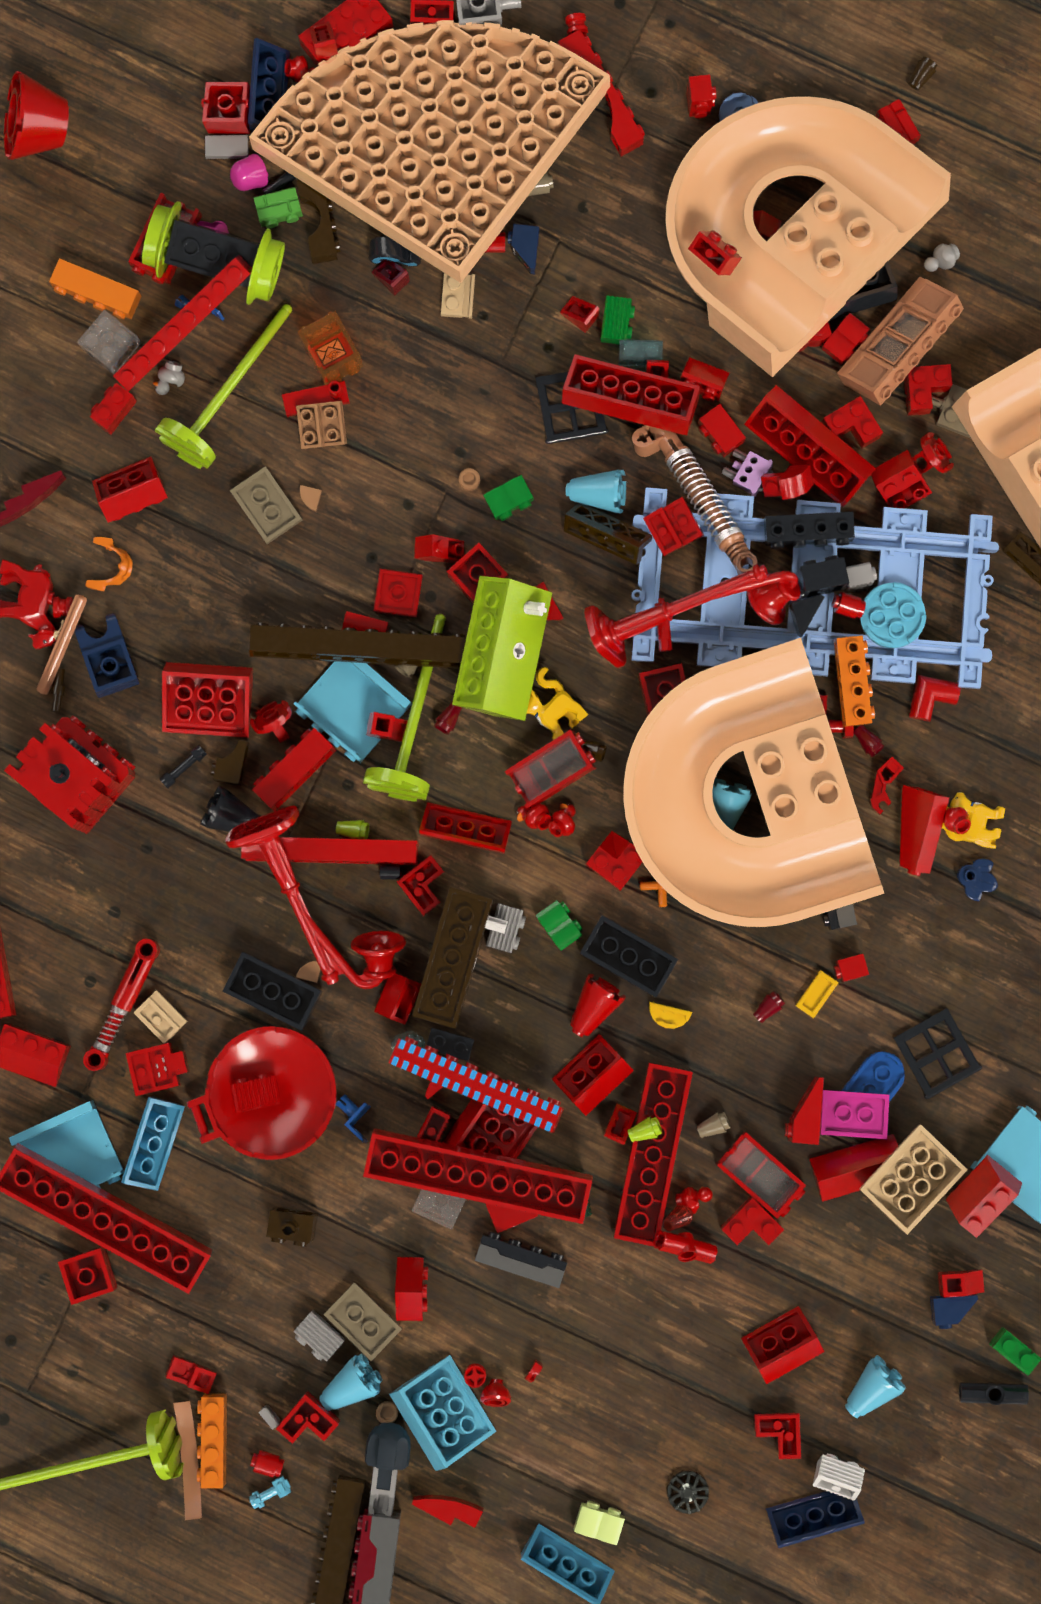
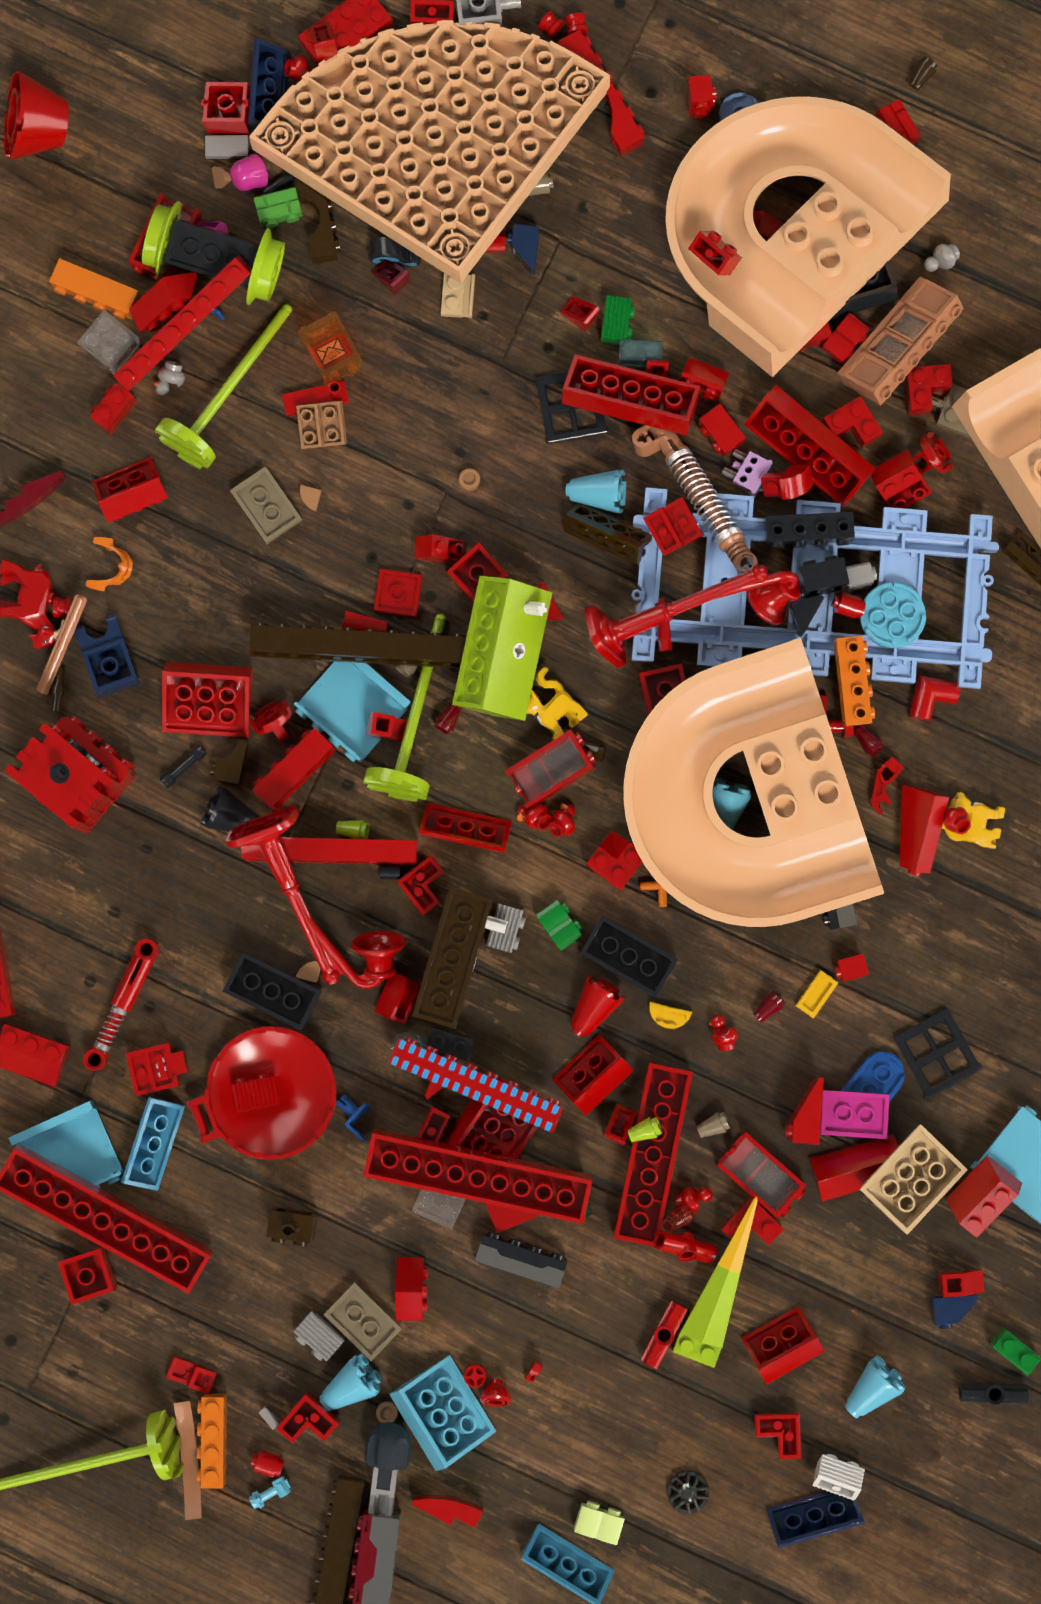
tan plate [134,990,188,1044] -> none
green brick [483,475,534,521] -> none
dark blue plate [957,859,998,901] -> none
none -> red slope [129,272,197,332]
none -> medium nougat tile [211,166,232,189]
none -> red wheel [538,11,564,39]
none -> red piece [640,1300,688,1369]
none -> lime plate [672,1196,758,1368]
none -> red animal [709,1014,739,1051]

